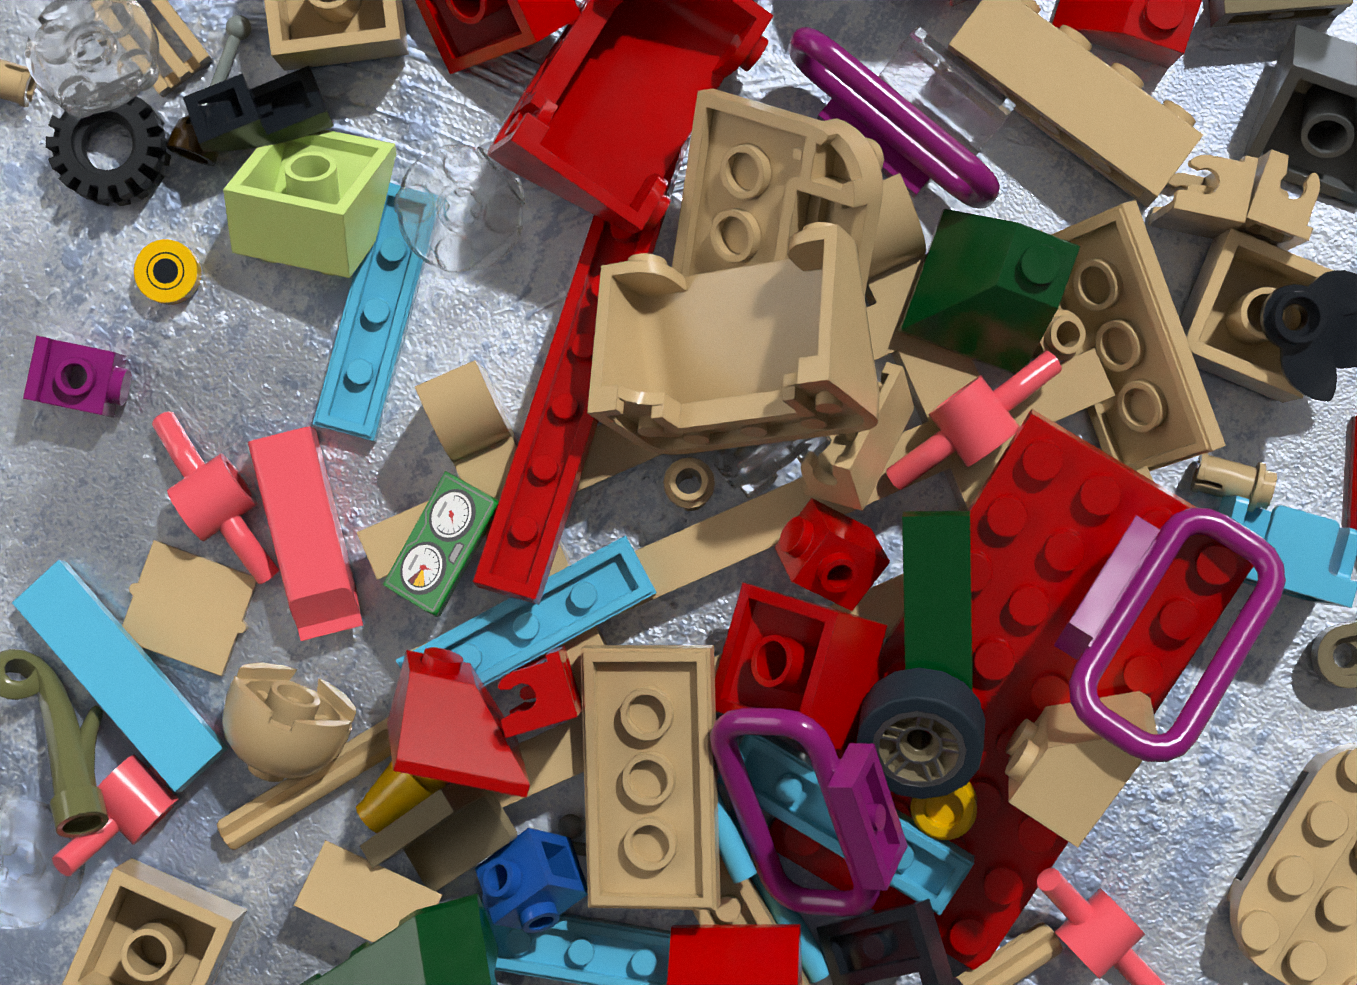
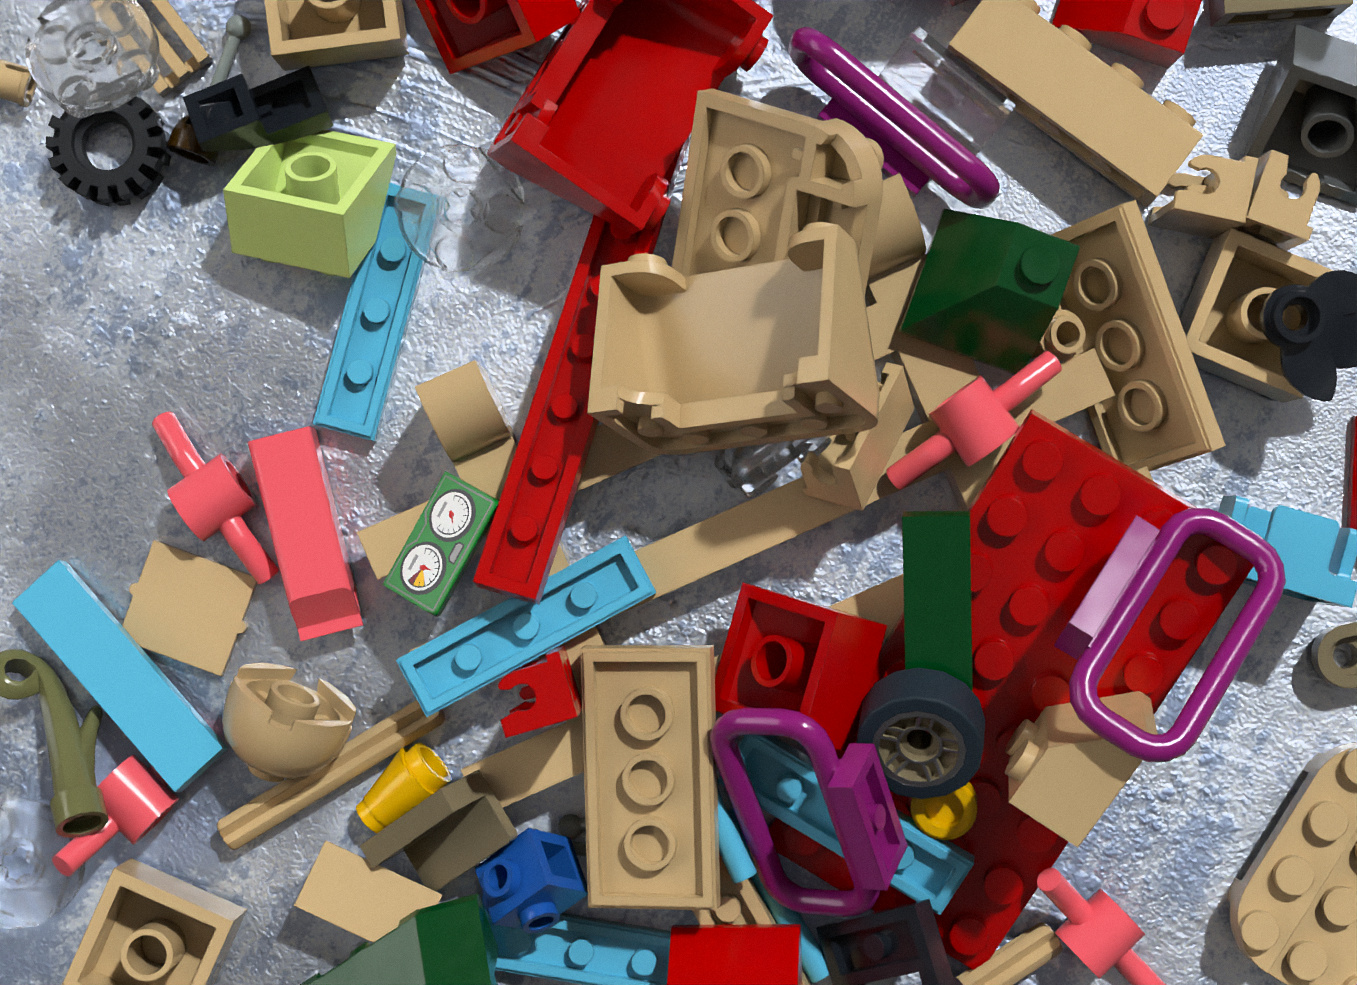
magenta brick [23,335,132,418] -> none
yellow tile [134,239,202,305] -> none
slope [387,647,530,798] -> none
tan pin [663,457,715,511] -> none
red brick [774,498,890,611] -> none
tan pin [1190,453,1277,512] -> none

